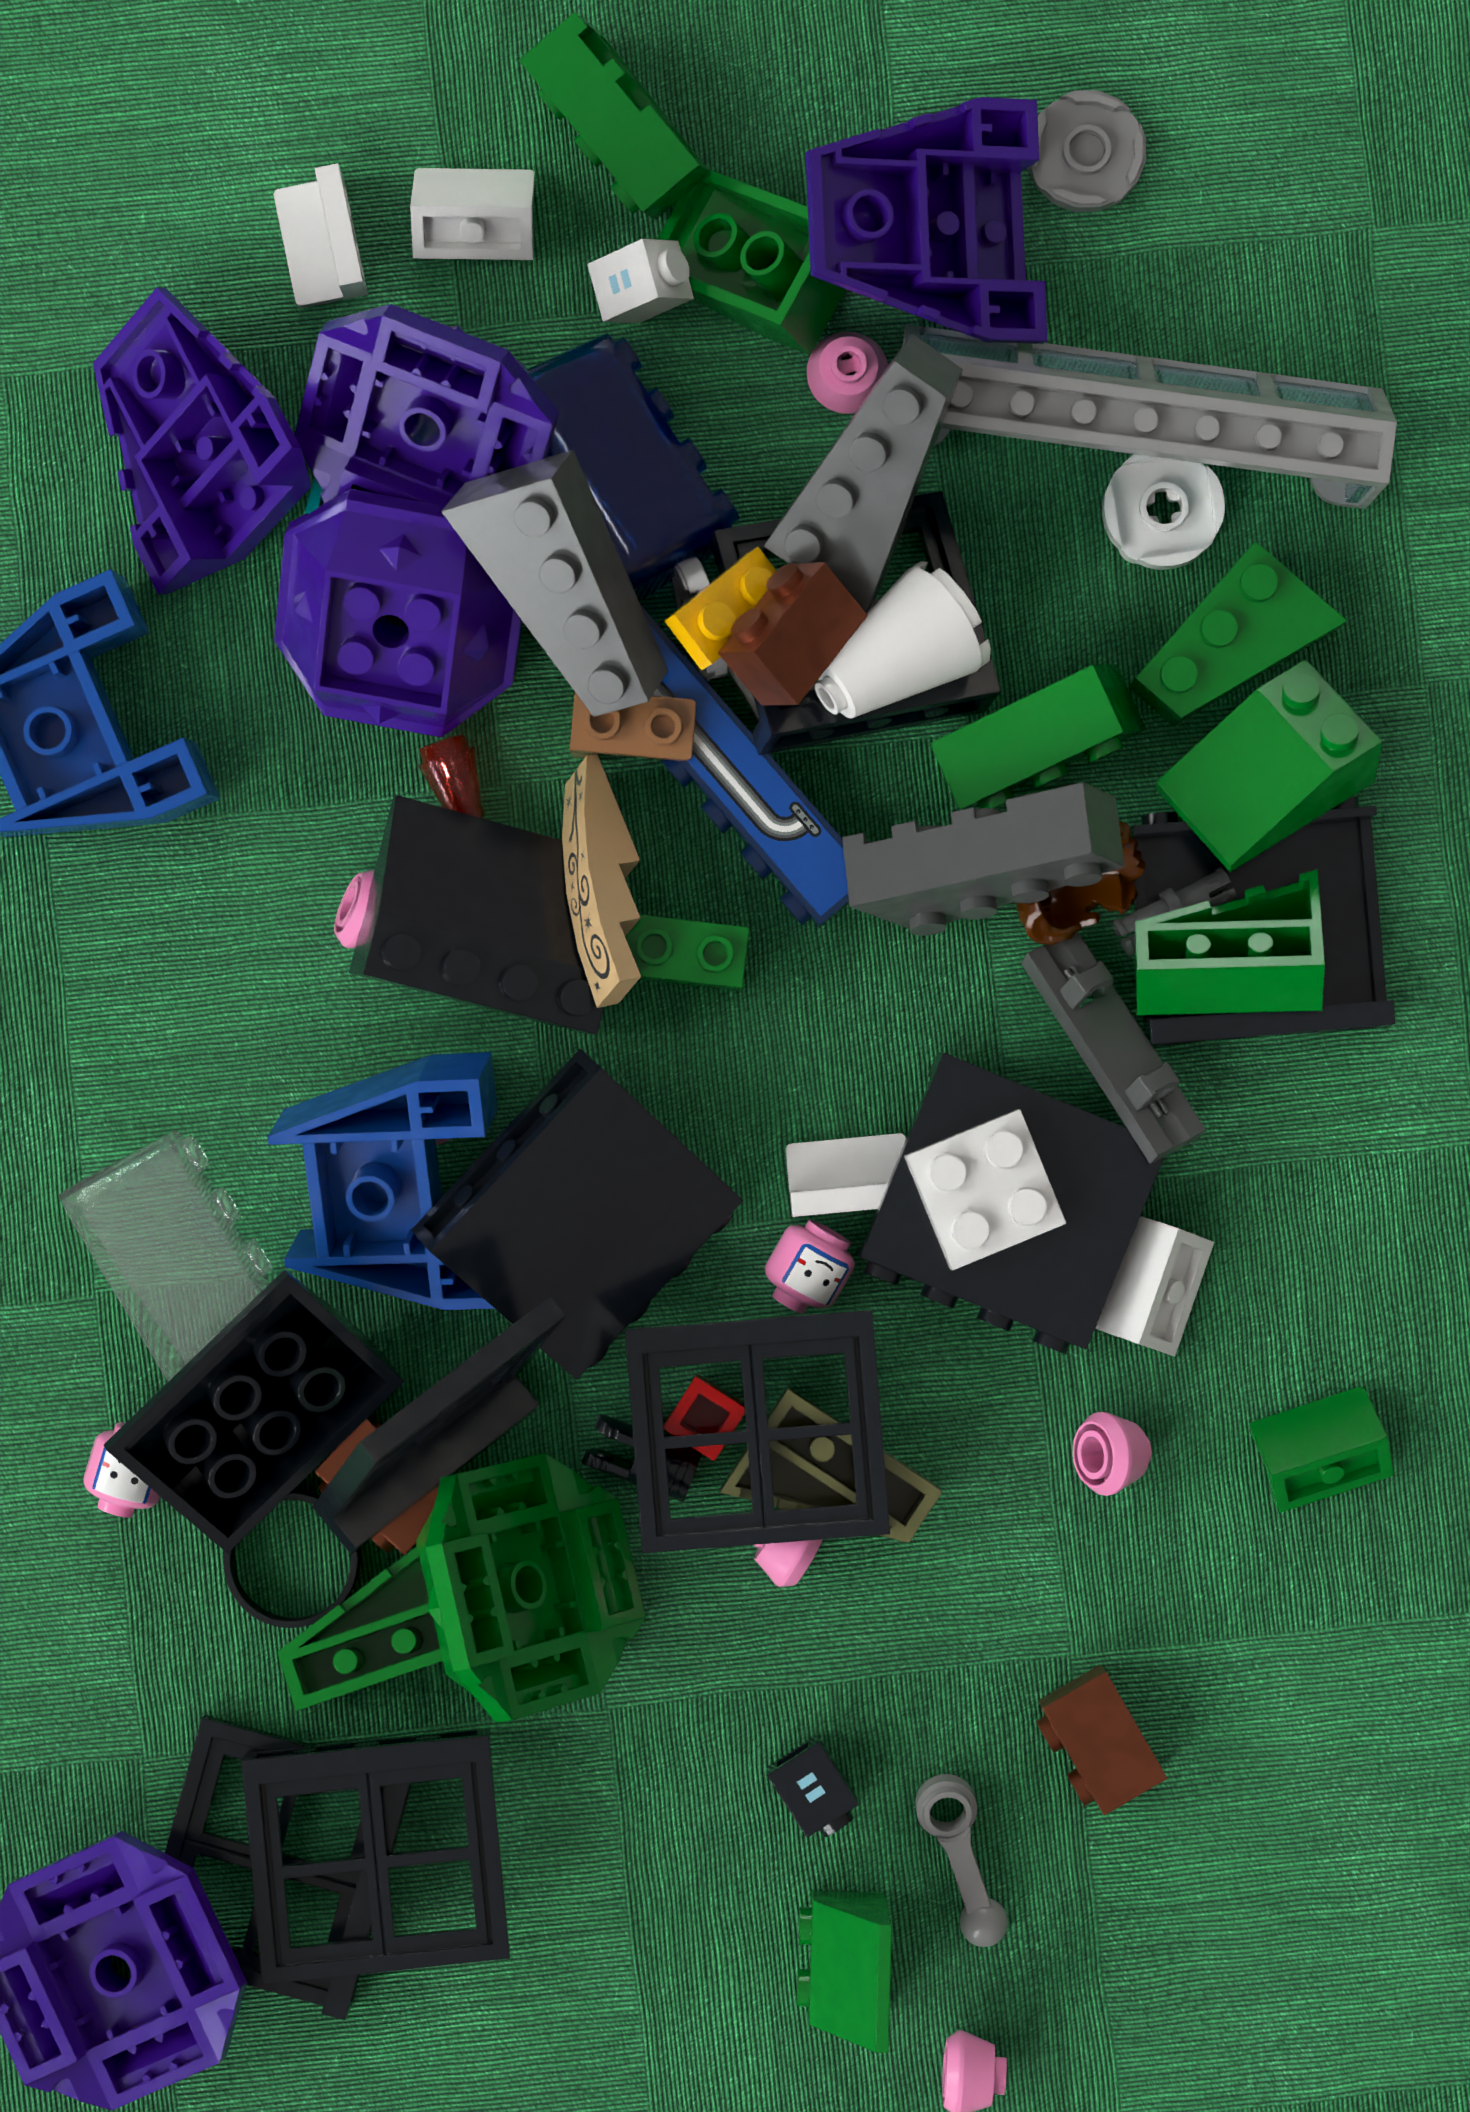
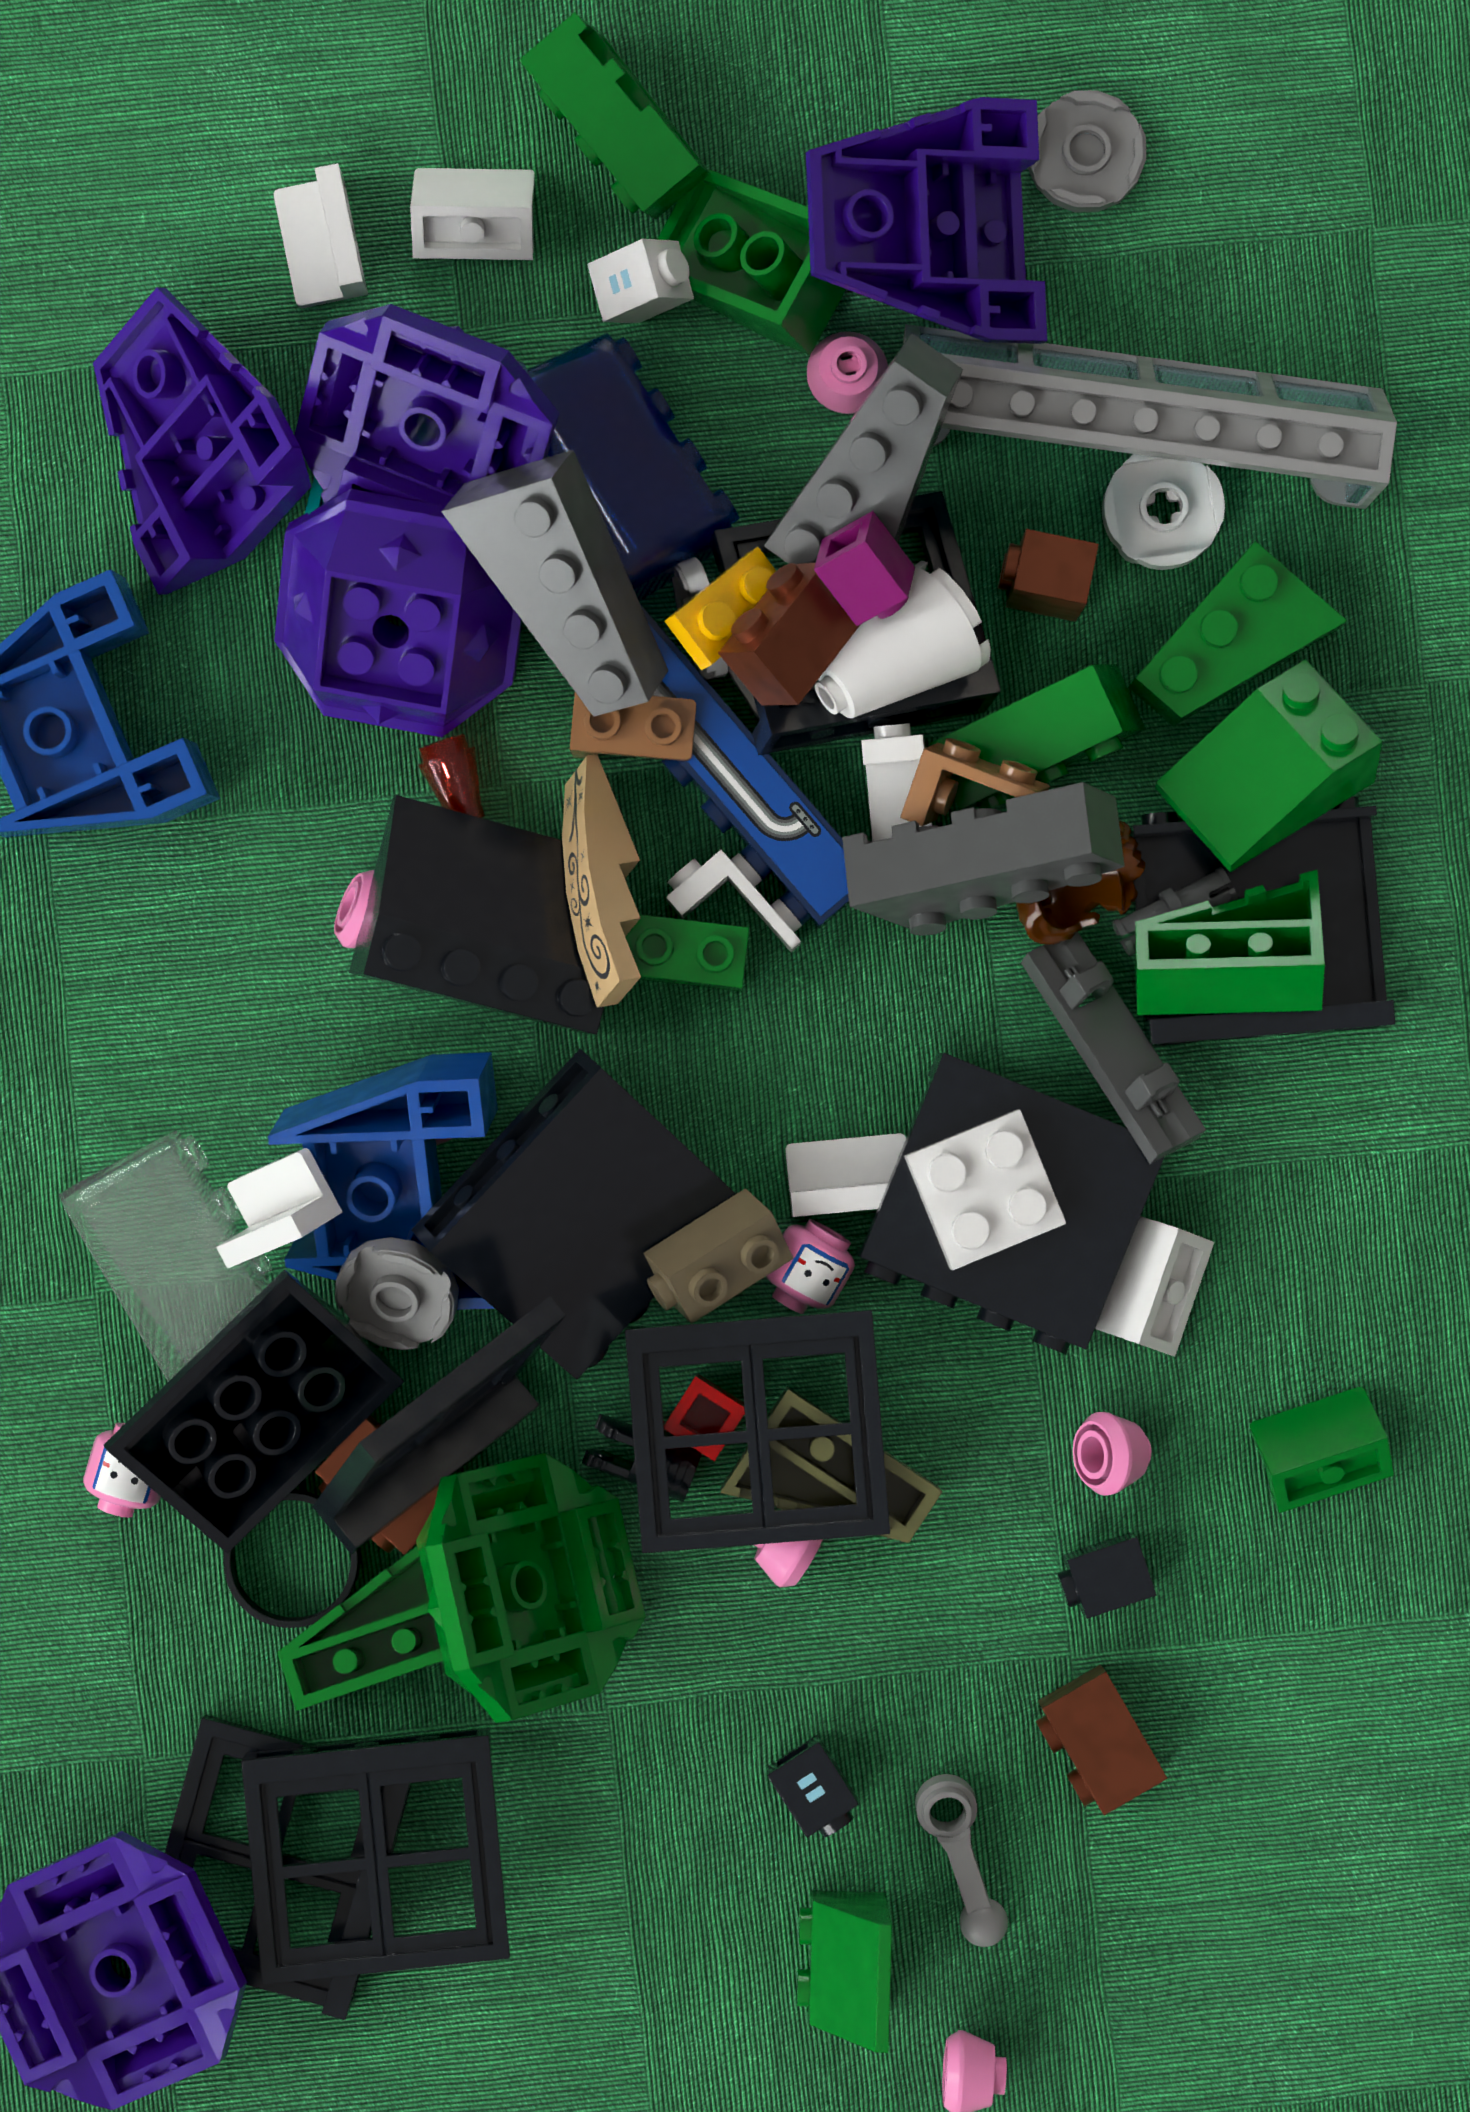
none -> white panel [216,1148,342,1269]
none -> light grey tile [335,1237,459,1350]
none -> dark tan brick [644,1188,794,1324]
none -> white bracket [666,850,802,952]
none -> magenta brick [814,511,915,626]
none -> white bracket [861,723,932,842]
none -> medium nougat bracket [900,738,1050,826]
none -> copper brick [998,529,1099,622]
none -> black brick [1057,1532,1157,1619]

